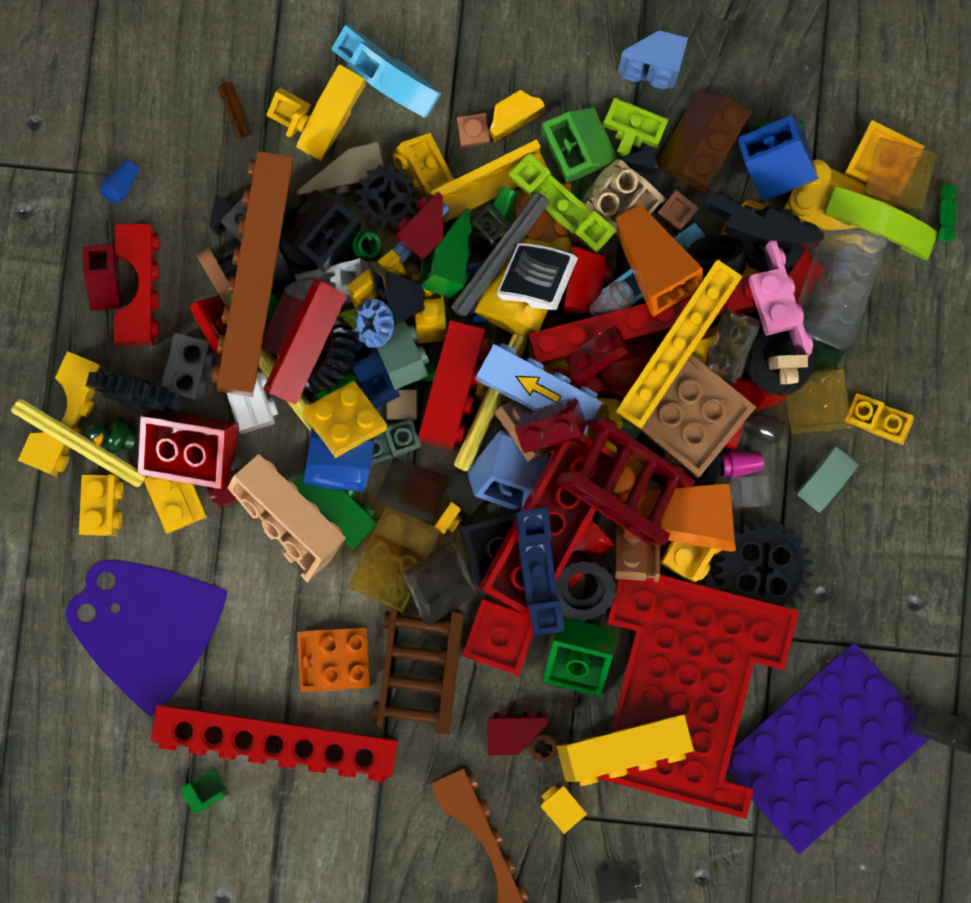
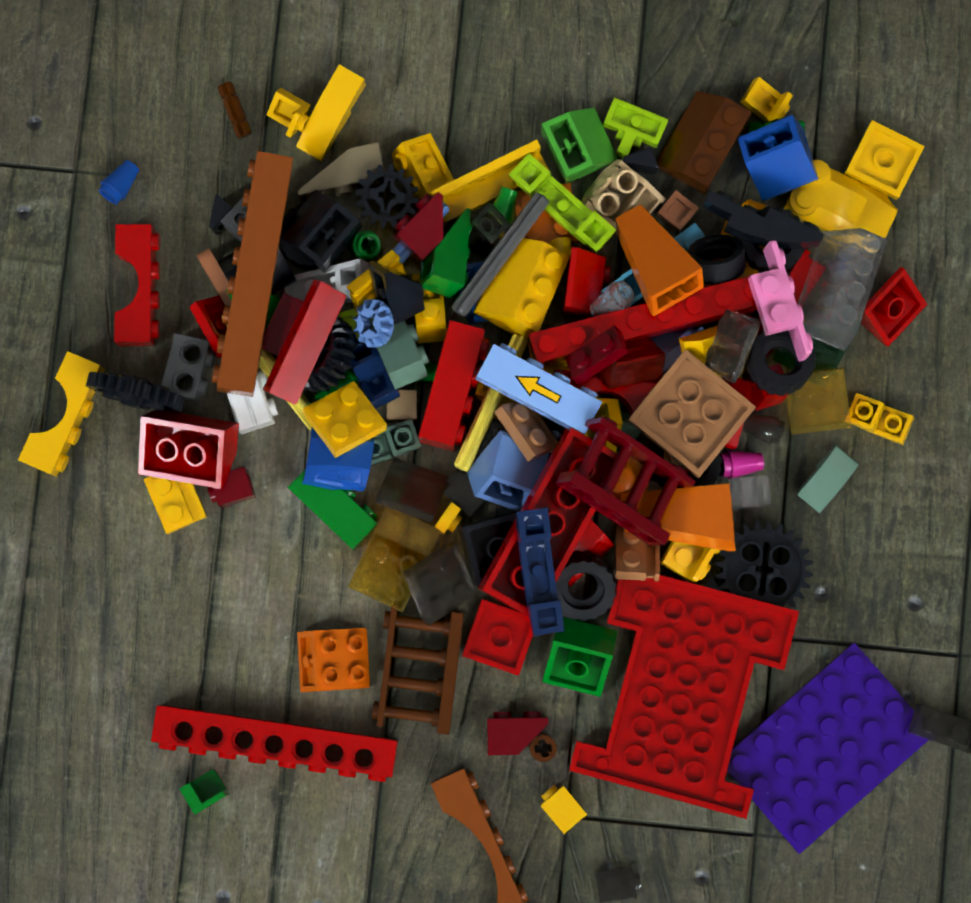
light yellow axle [11,399,146,487] -> none
dark purple piece [65,561,227,717] -> none
yellow bracket [79,474,124,536] -> none
dark red slope [83,244,121,311] -> none
dark green animal [86,416,137,453] -> none
light nougat wedge [228,454,346,583] -> none
medium azure slope [331,25,442,117] -> none
nougat plate [457,113,490,148] -> none
yellow slope [489,90,545,143] -> none
slope [496,243,578,310] -> none
dark red brick [515,398,587,453] -> none
yellow wedge [556,715,694,786] -> none
yellow plate [615,259,743,429] -> none
medium blue slope [618,30,688,89] -> none
tan tile [769,355,808,384] -> none
lime slope [823,186,938,260] -> none
clear yellow plate [863,137,938,212] -> none
green axle [938,184,957,243] -> none
none -> yellow bracket [740,77,793,122]
none -> red slope [854,267,927,347]

